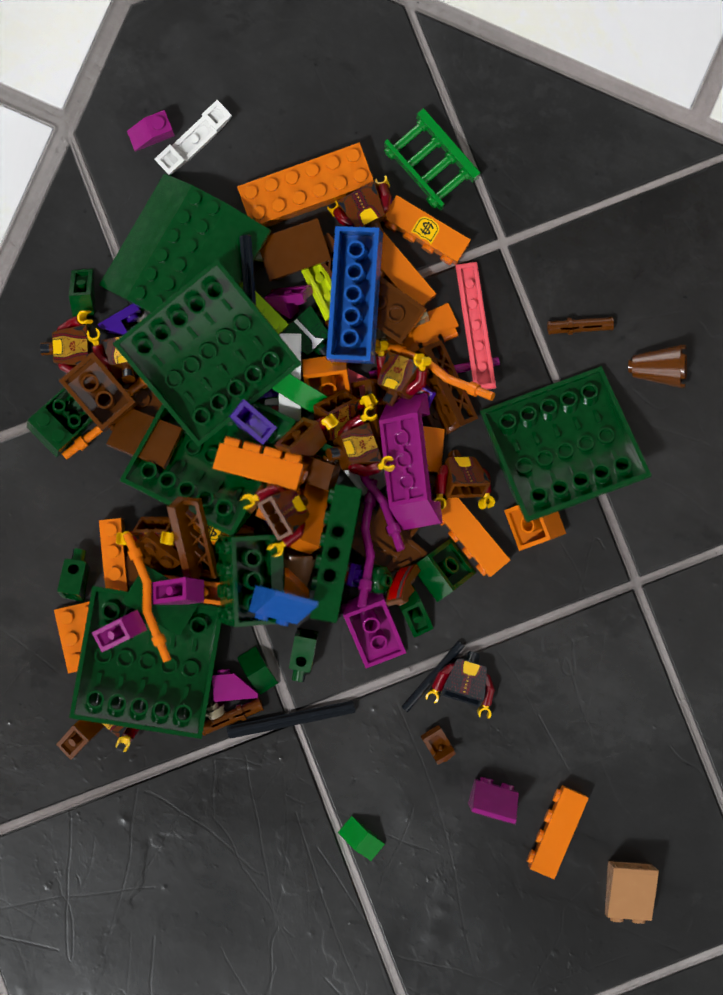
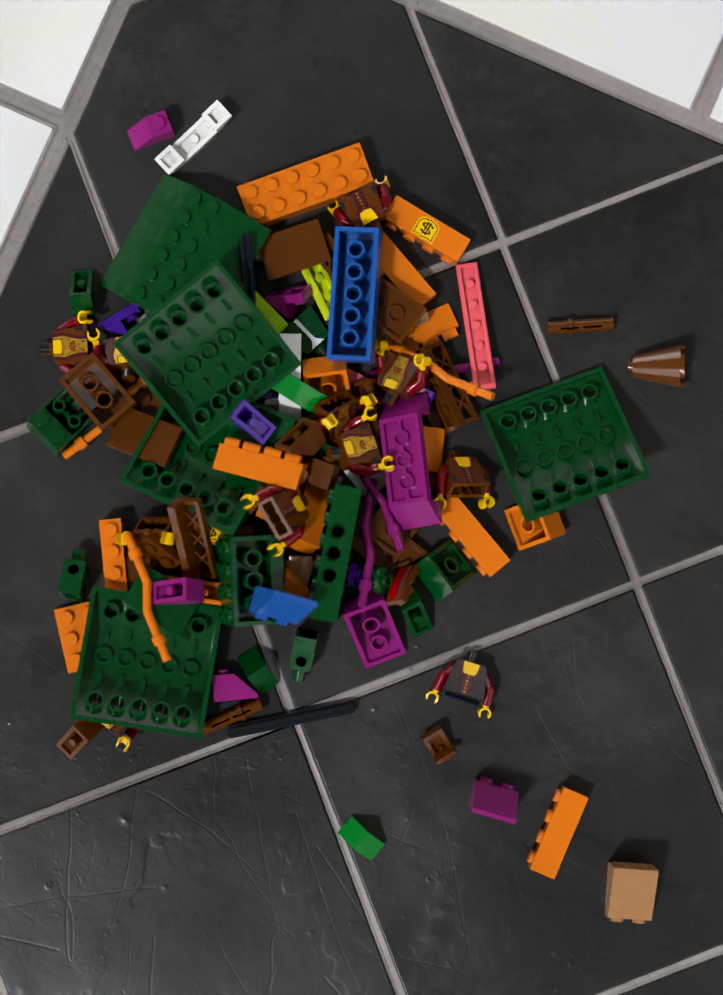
magenta slope [92,610,147,652] -> none
dark tan plate [206,702,225,720] -> none
green fence [384,108,480,211] -> none
black bar [402,641,465,712] -> none

